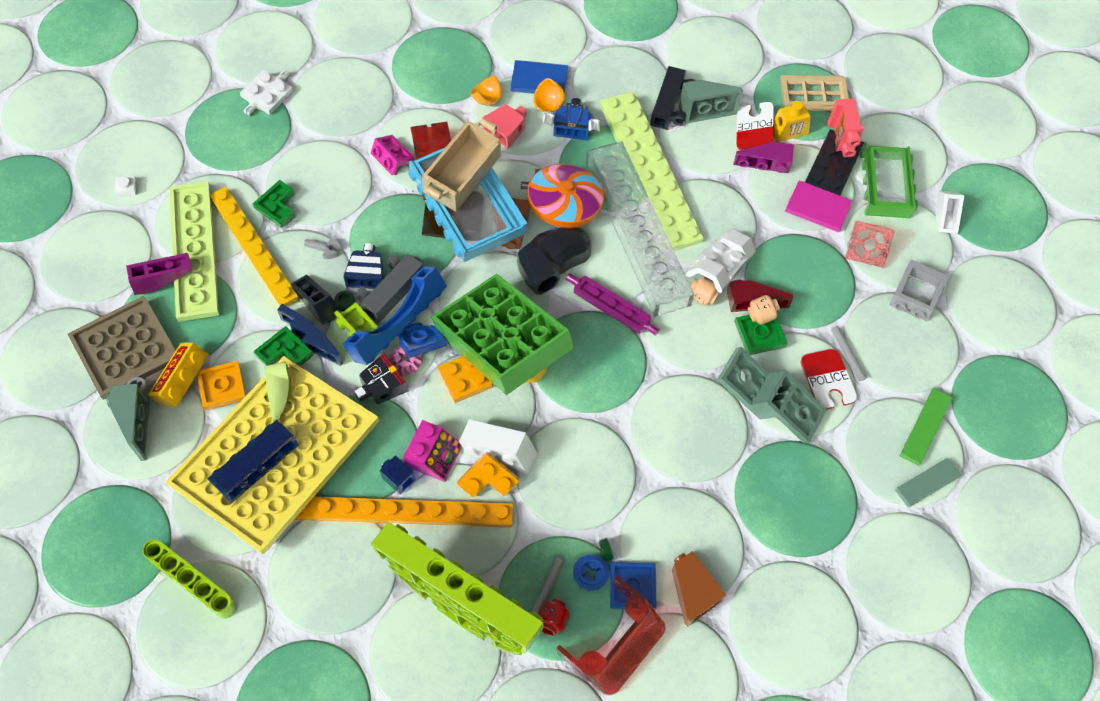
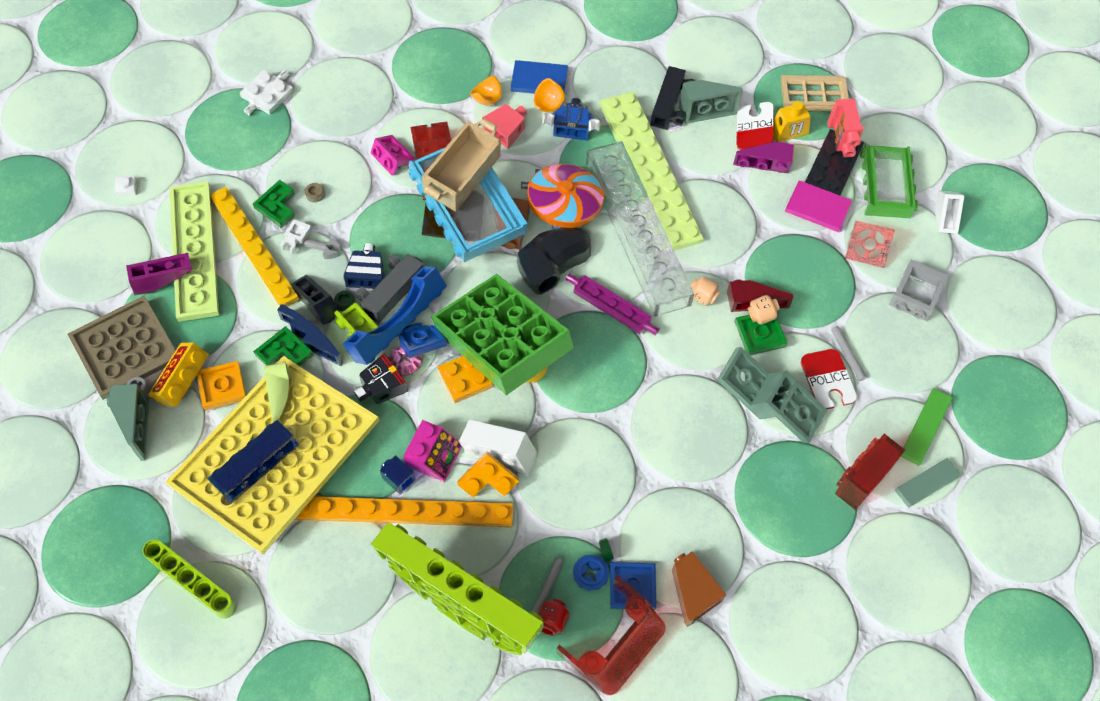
white piece [686,229,756,293] -> none
none -> white plate [280,219,312,254]
none -> dark tan tile [305,183,325,202]
none -> clear red piece [835,433,905,510]

